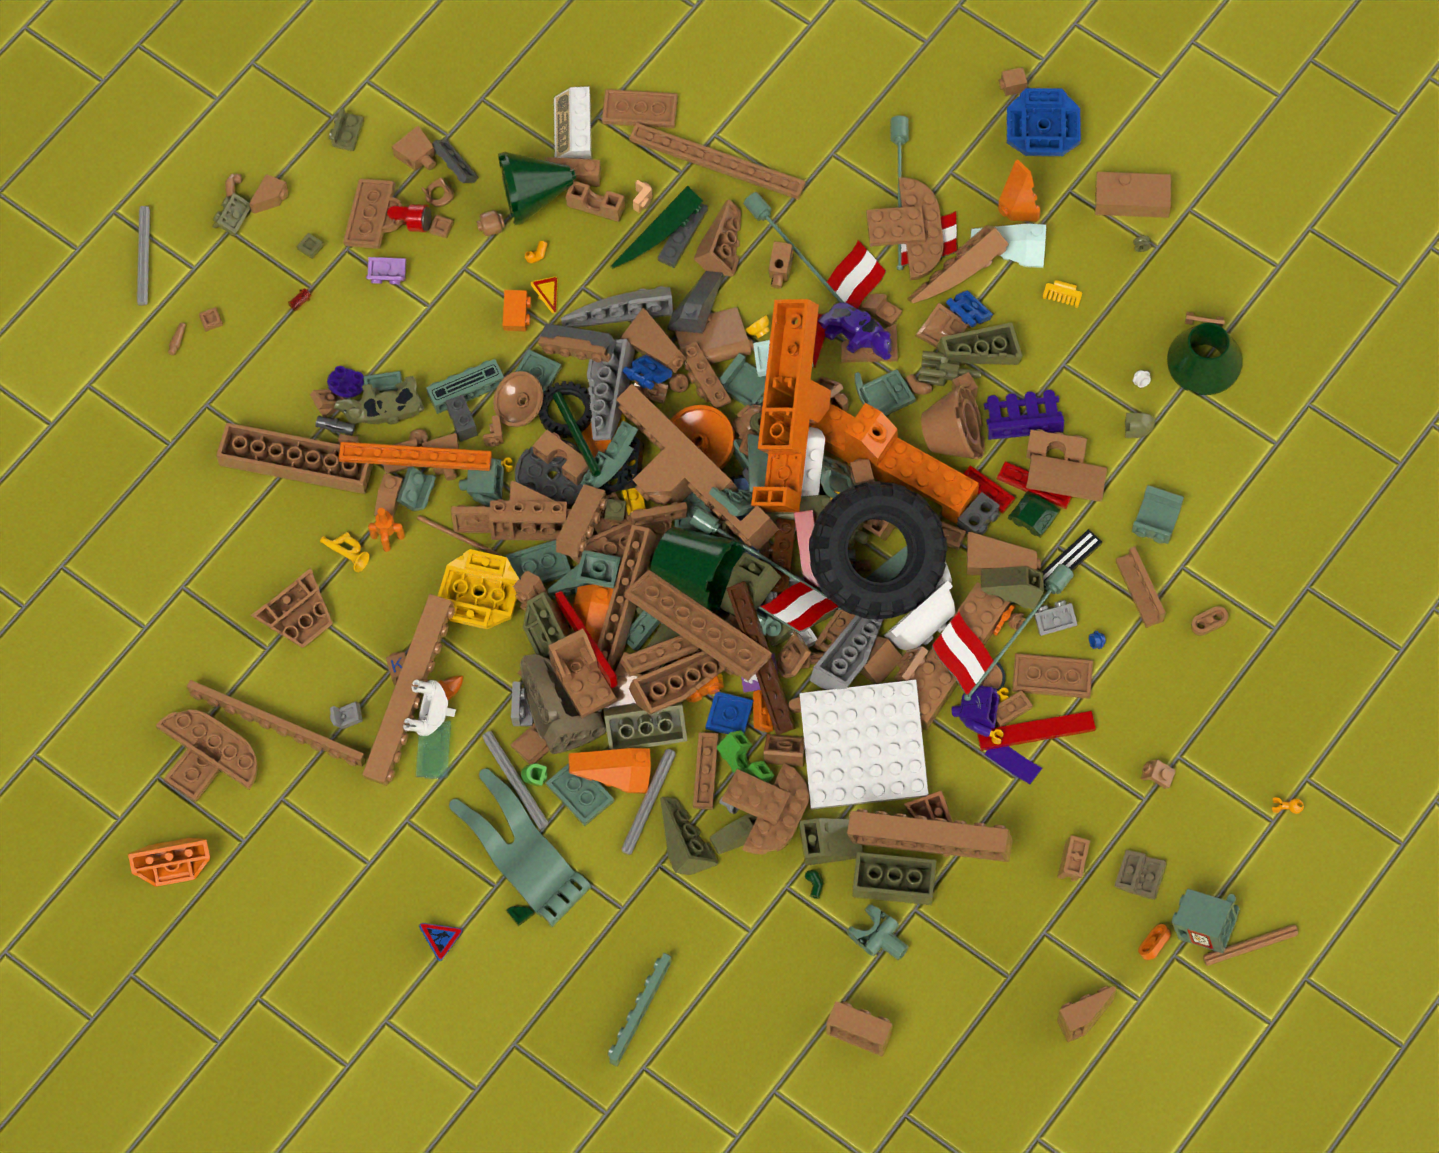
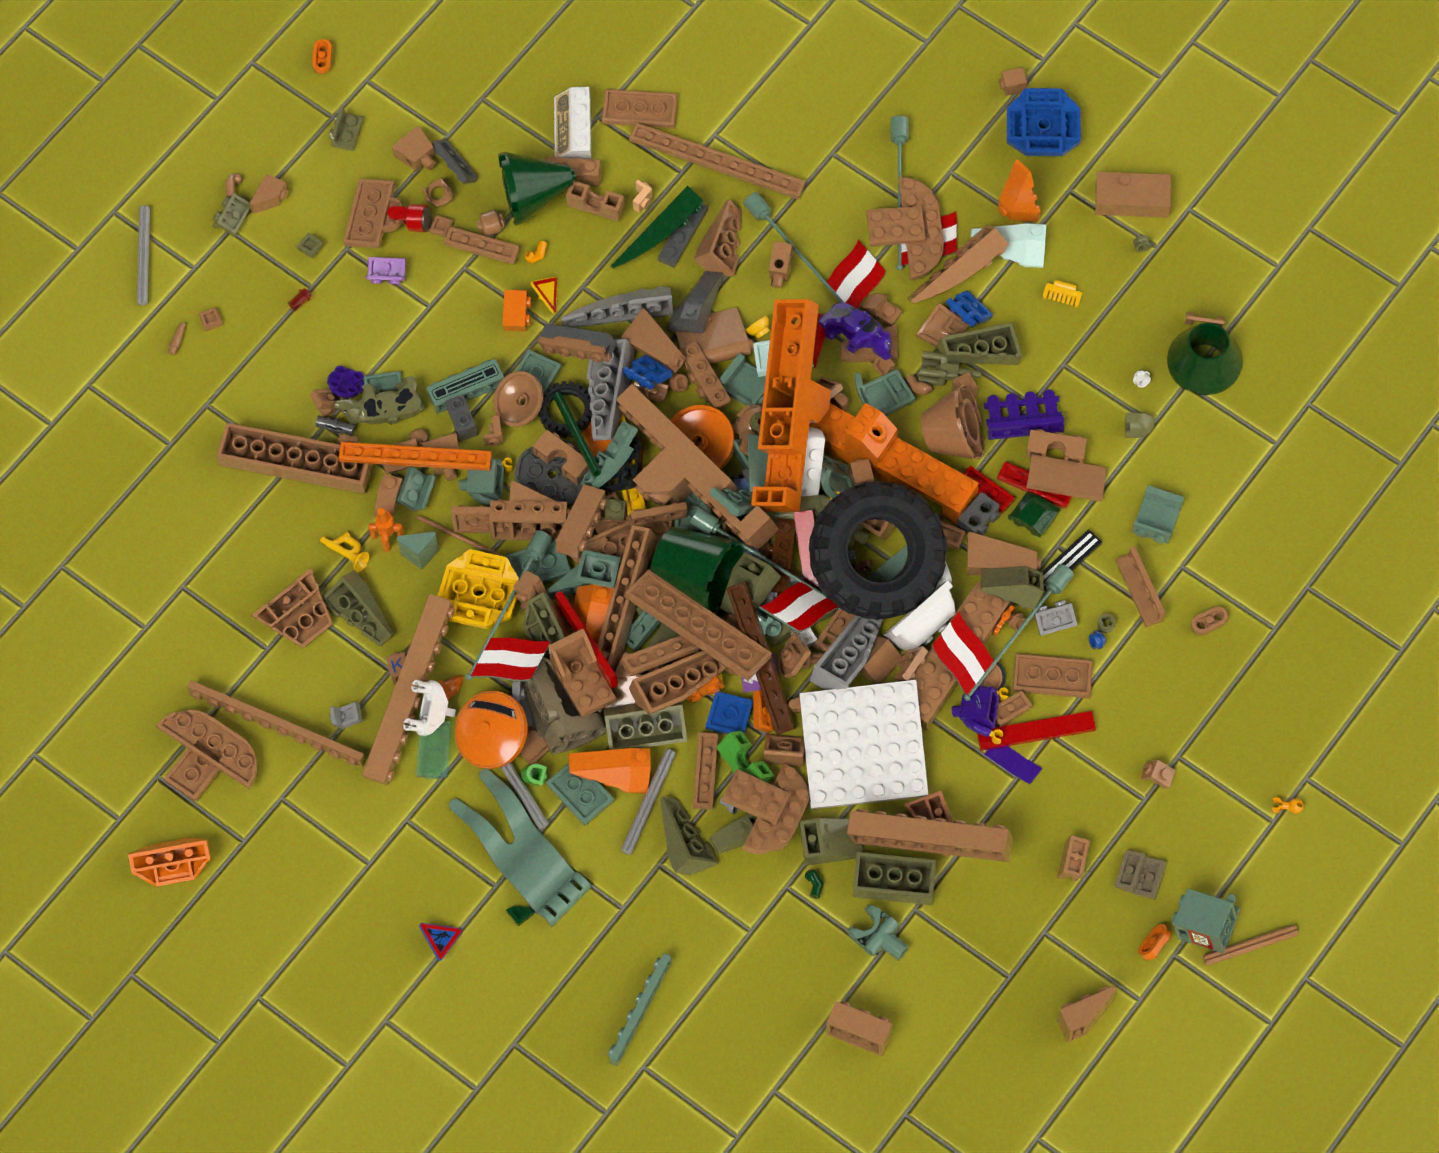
none -> orange plate [312,39,332,74]
none -> olive wedge [322,570,393,646]
none -> sand green slope [397,532,439,570]
none -> medium nougat plate [444,226,520,265]
none -> orange dish [455,691,528,769]
none -> flag [465,530,553,681]
none -> medium nougat plate [873,355,895,376]
none -> olive bush [1097,613,1115,633]

